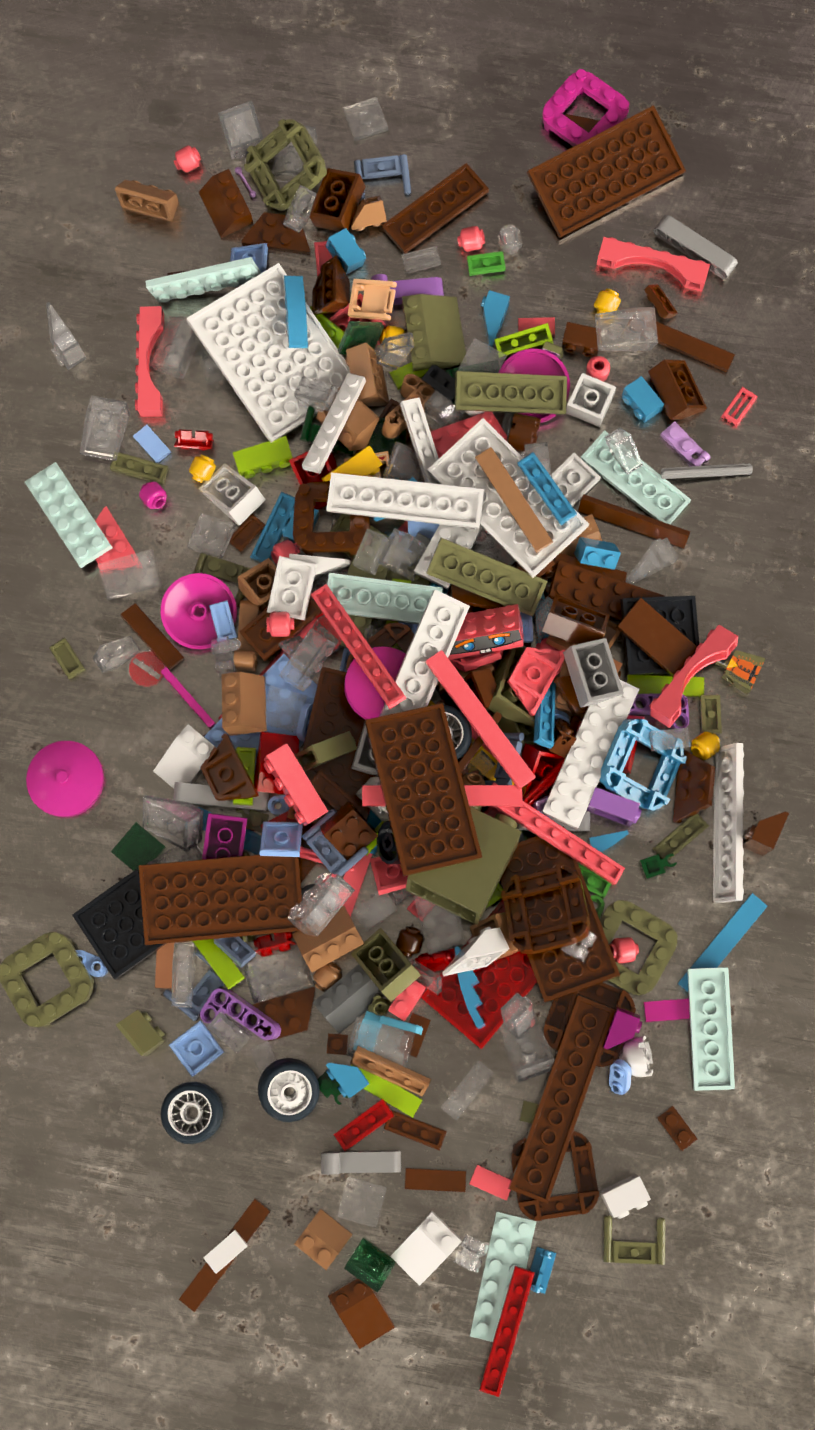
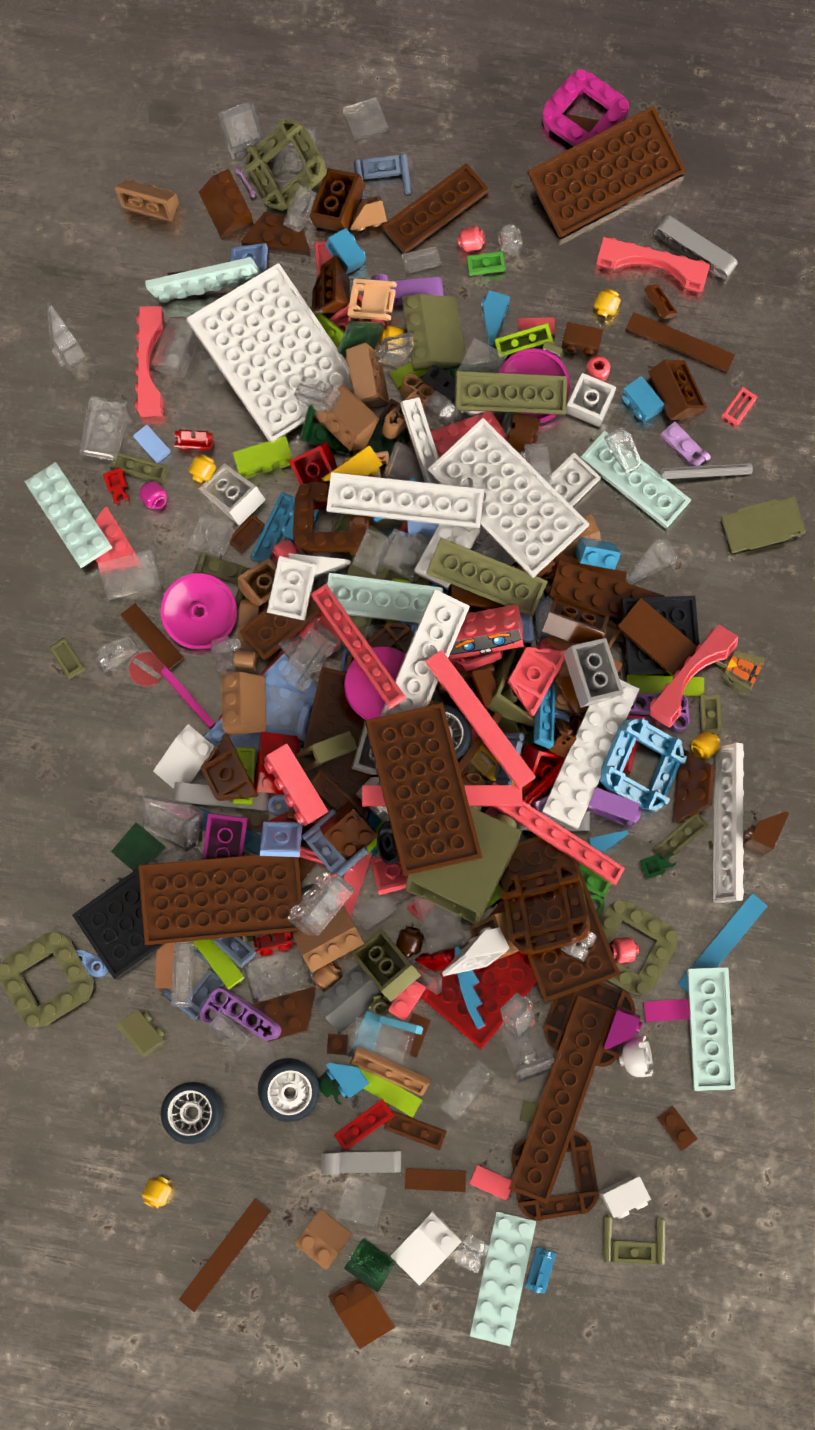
dark pink dish [26,741,104,817] -> none
light blue tile [169,1020,224,1077] -> none
coral head [174,145,202,173] -> none
white tile [203,1230,248,1274] -> none
light blue tile [209,600,237,642] -> none
coral head [266,612,294,637] -> none
dark azure slope [284,276,308,348] -> none
white plate [302,373,366,474] -> none
medium nougat tile [475,447,553,553] -> none
red tile [479,1266,535,1397] -> none
dark azure tile [517,452,577,525] -> none
reddish brown tile [578,494,690,548] -> none
clear slope [595,307,658,351] -> none
light blue plate [609,1059,632,1095] -> none
clear plate [649,728,691,751] -> none
none -> red plate [103,468,129,504]
none -> yellow head [141,1176,172,1209]
none -> olive piece [721,497,806,553]

